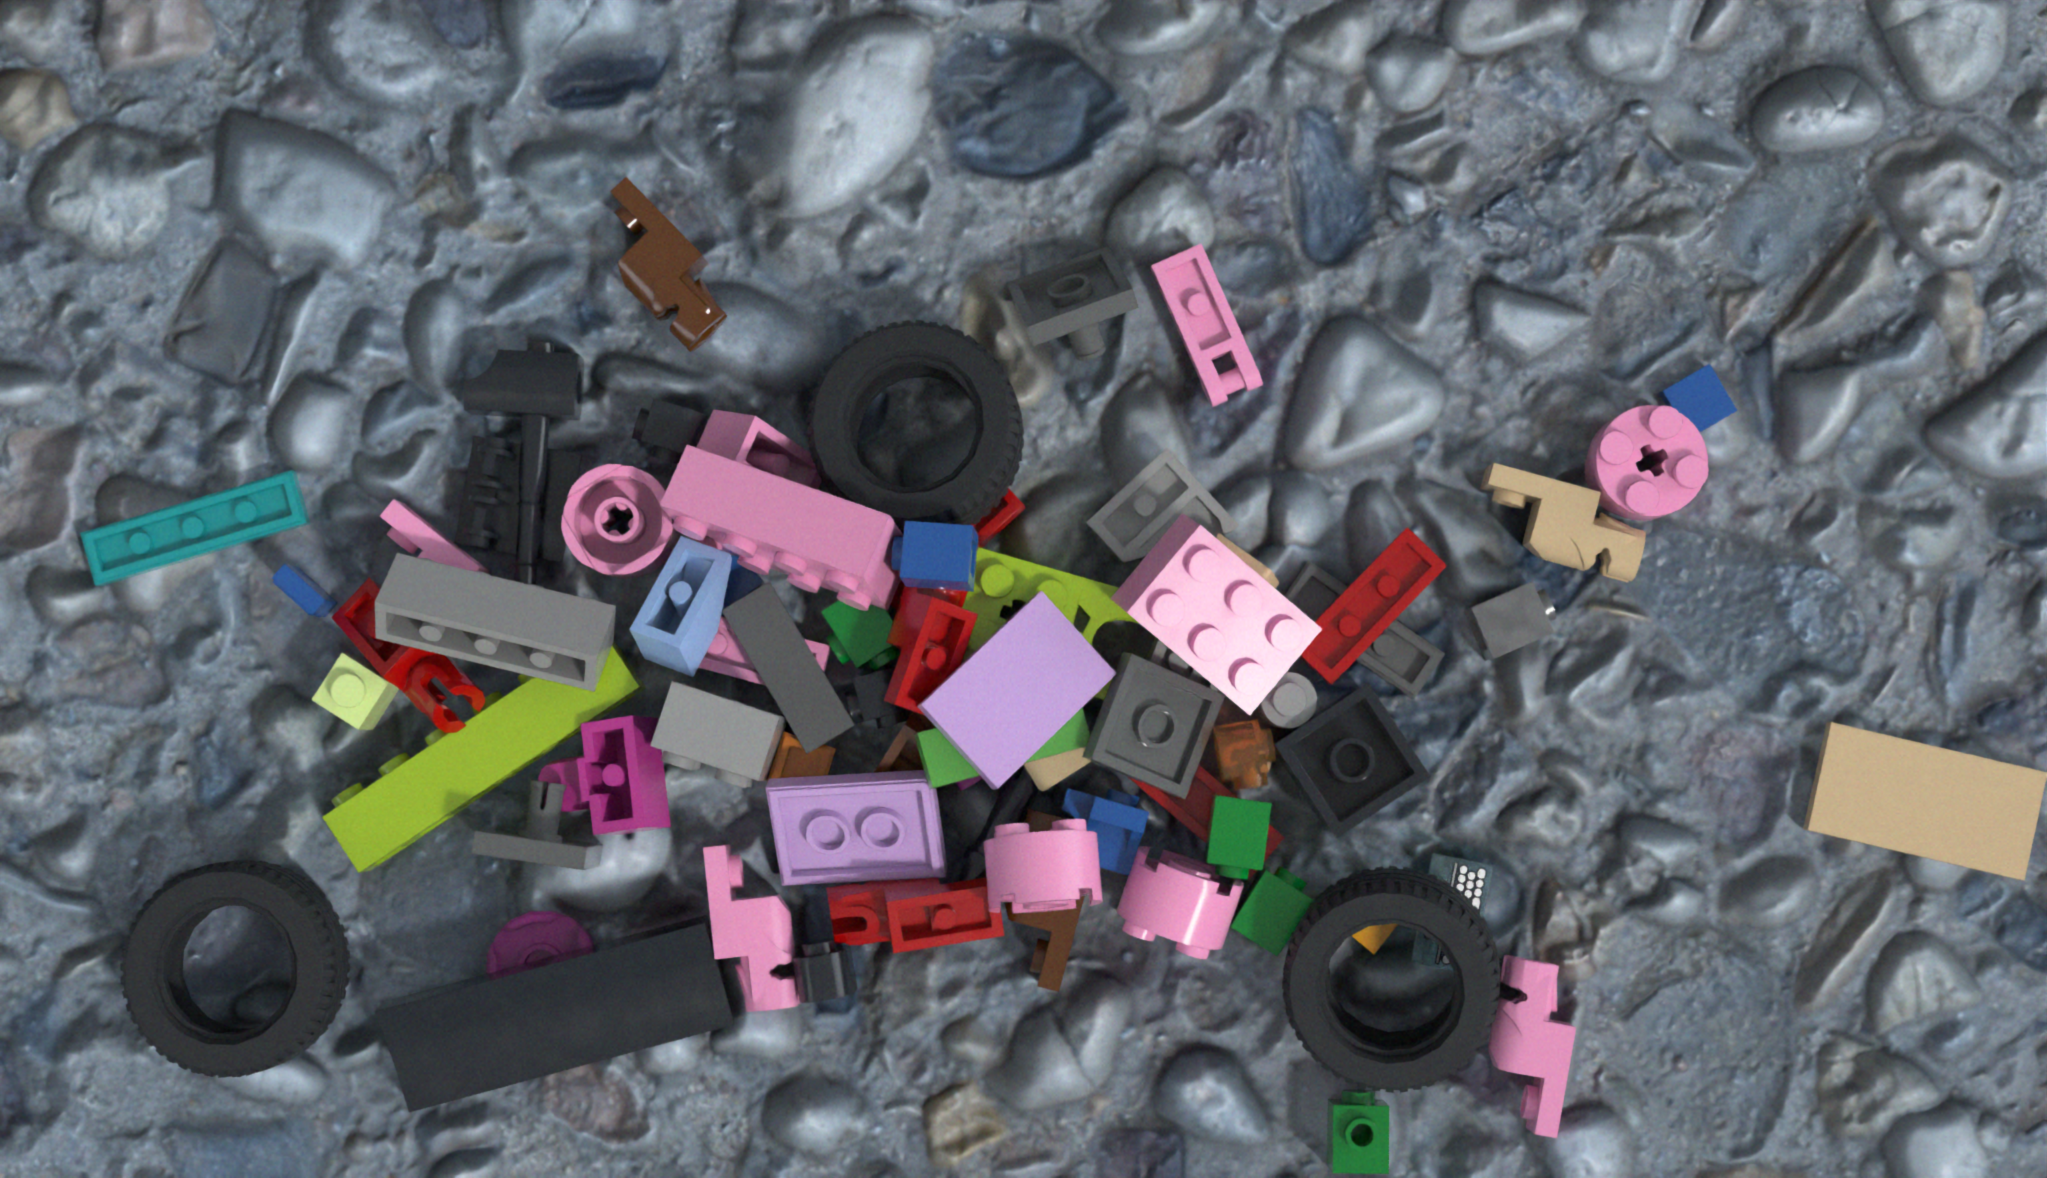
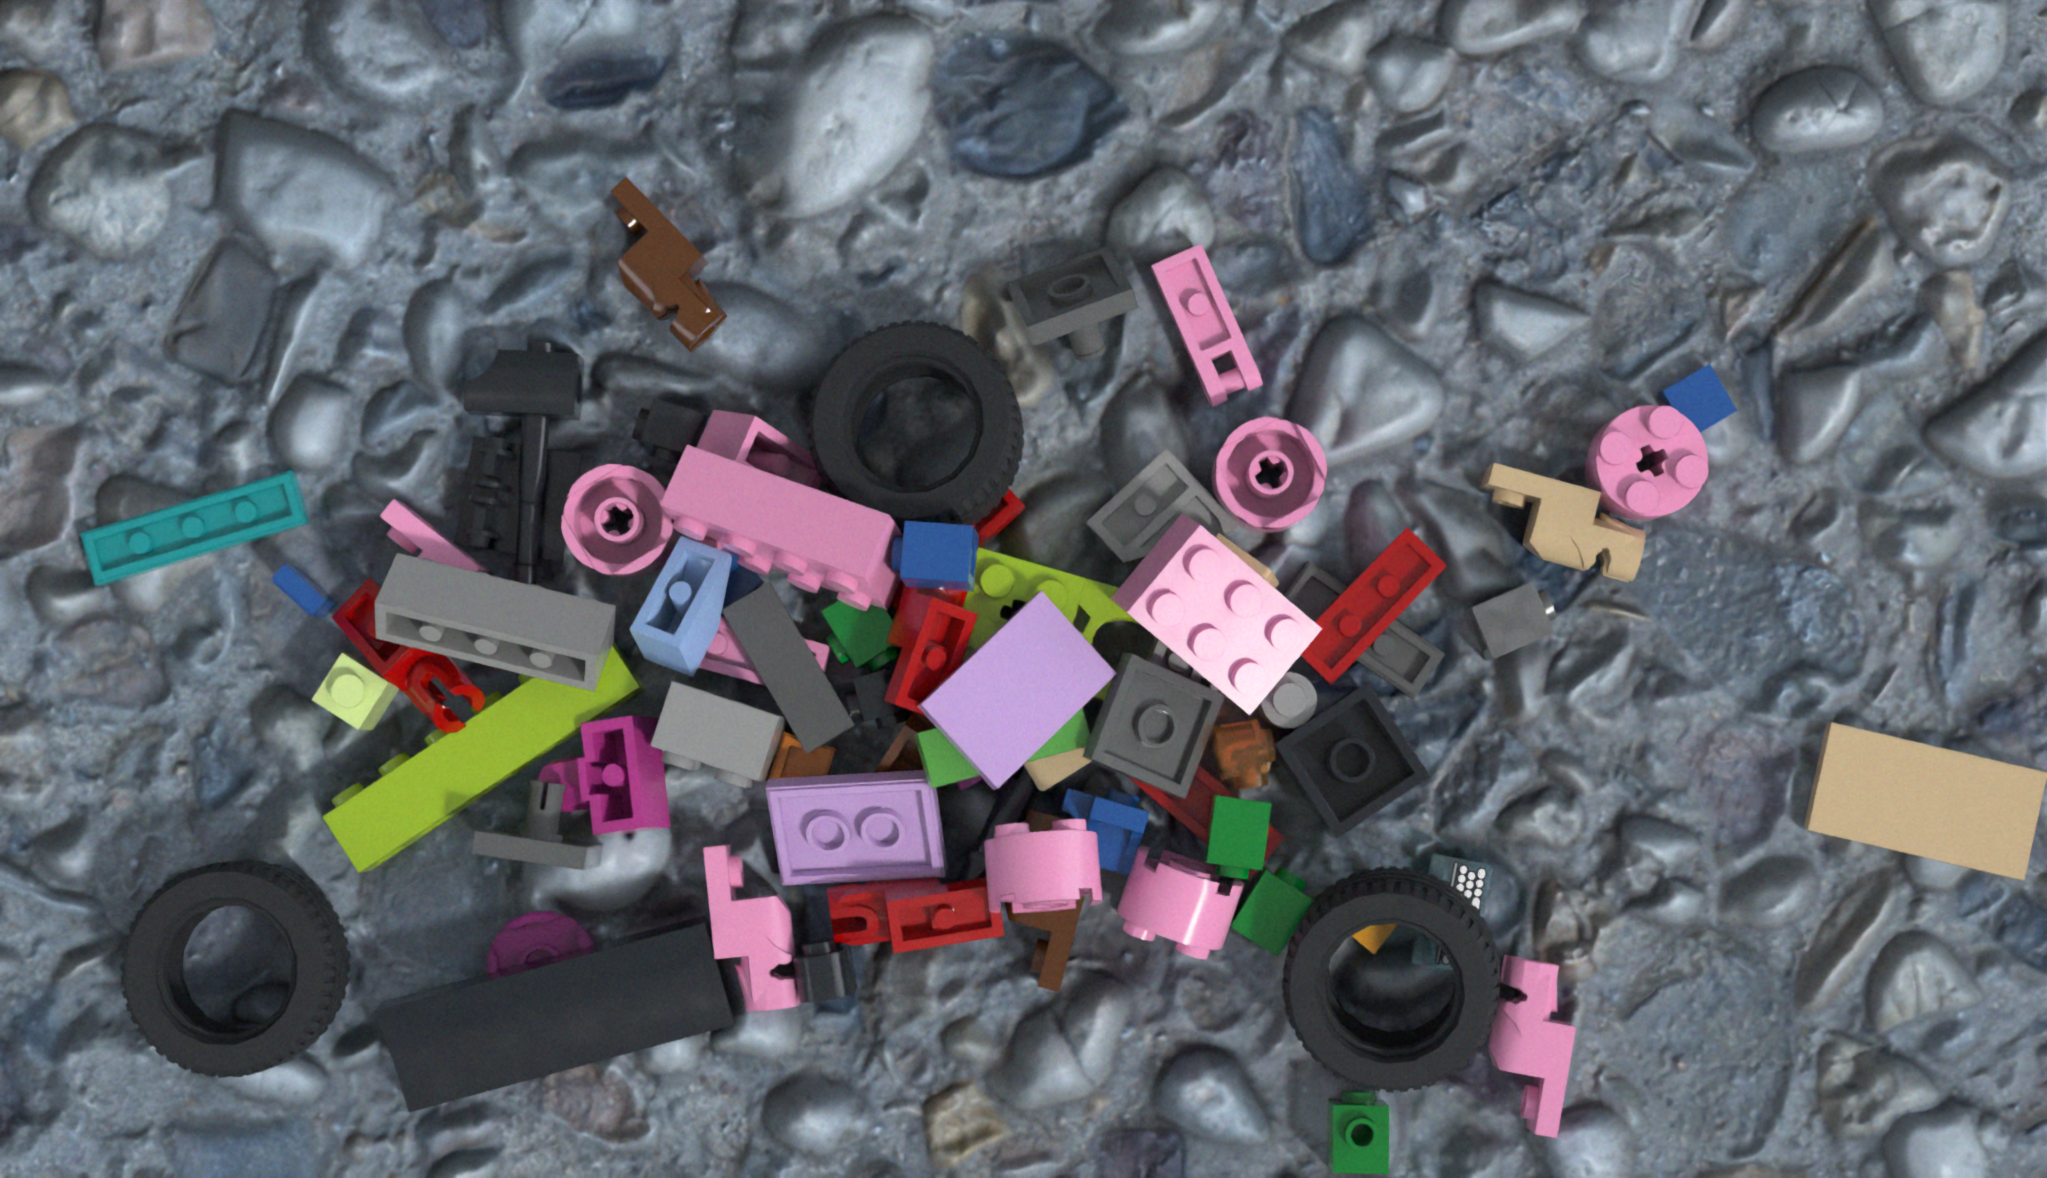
none -> bright pink brick [1211,417,1327,533]

